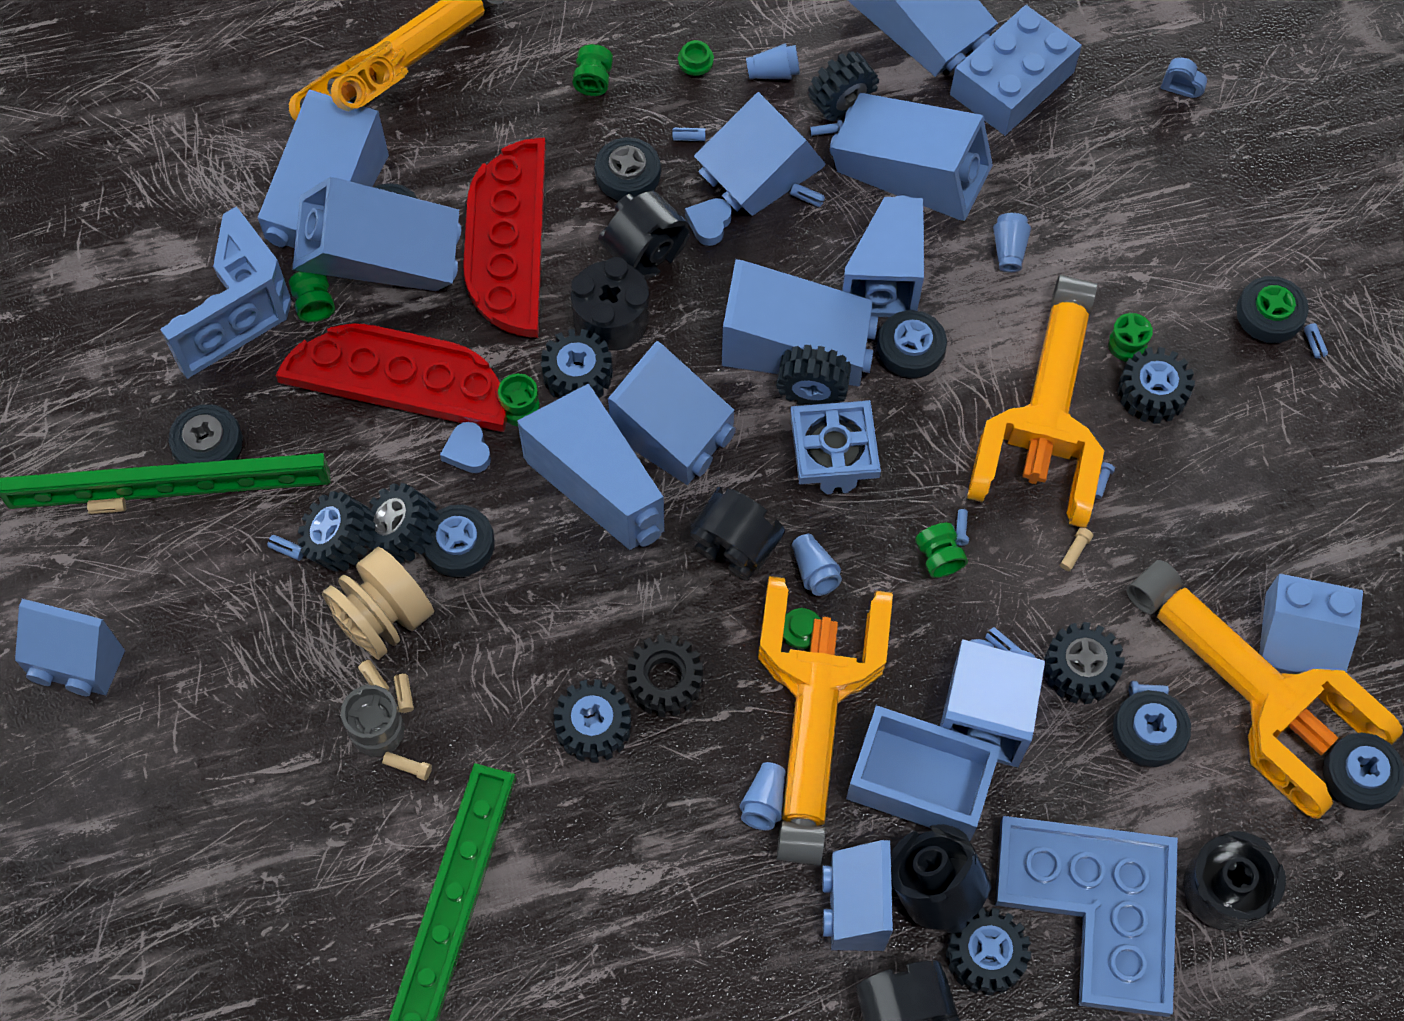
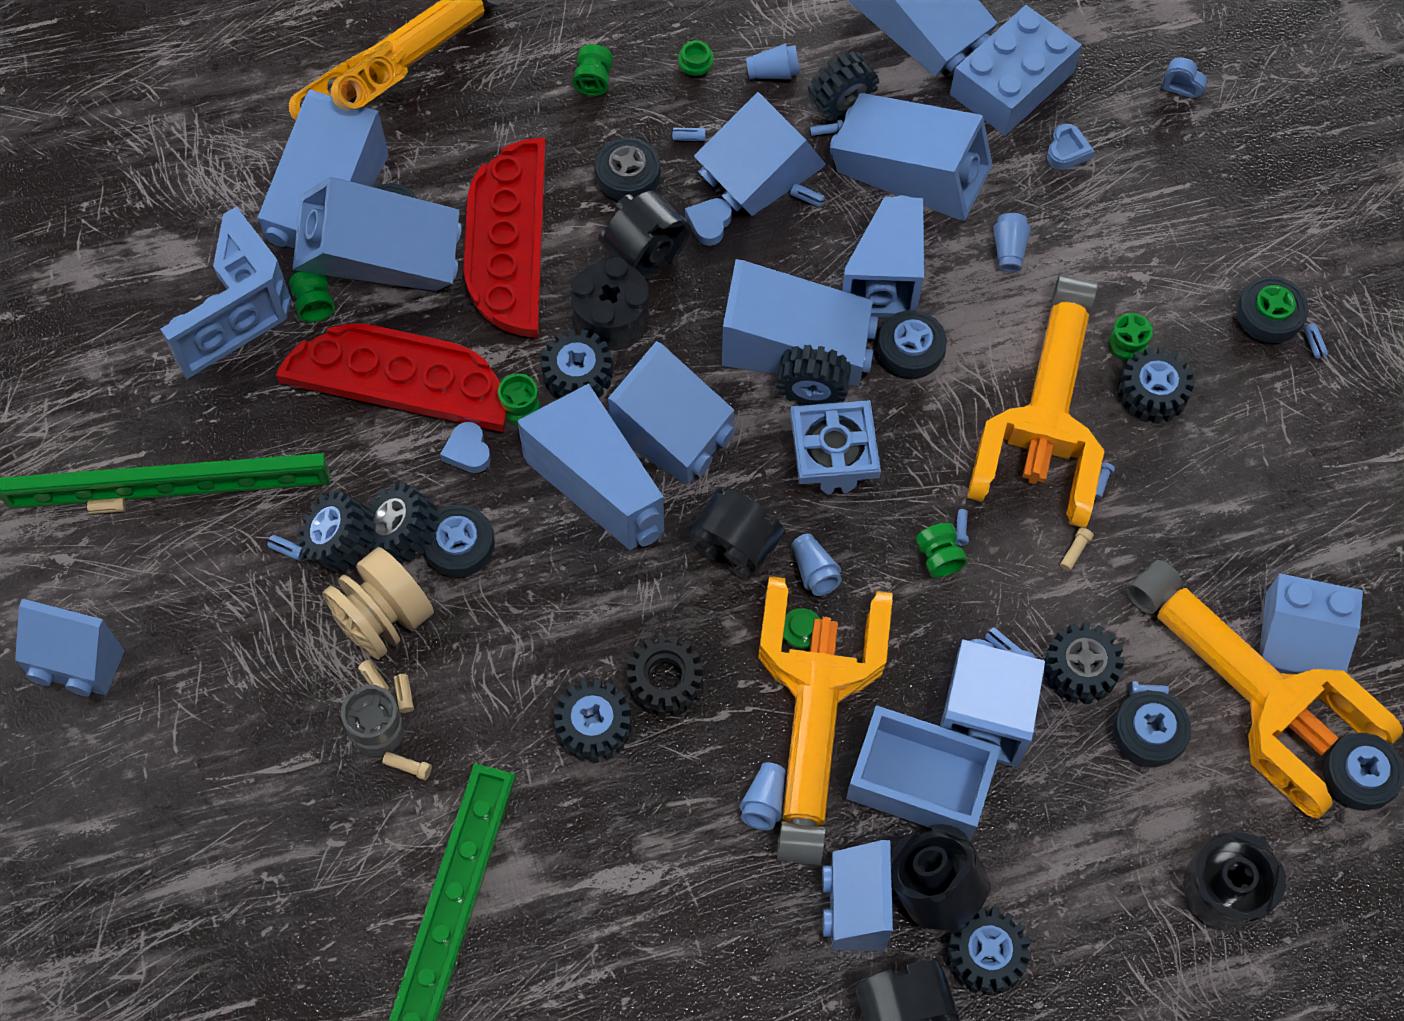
black wheel [168,404,243,464] -> none
medium blue plate [995,816,1178,1017] -> none
none -> medium blue tile [1046,124,1094,170]

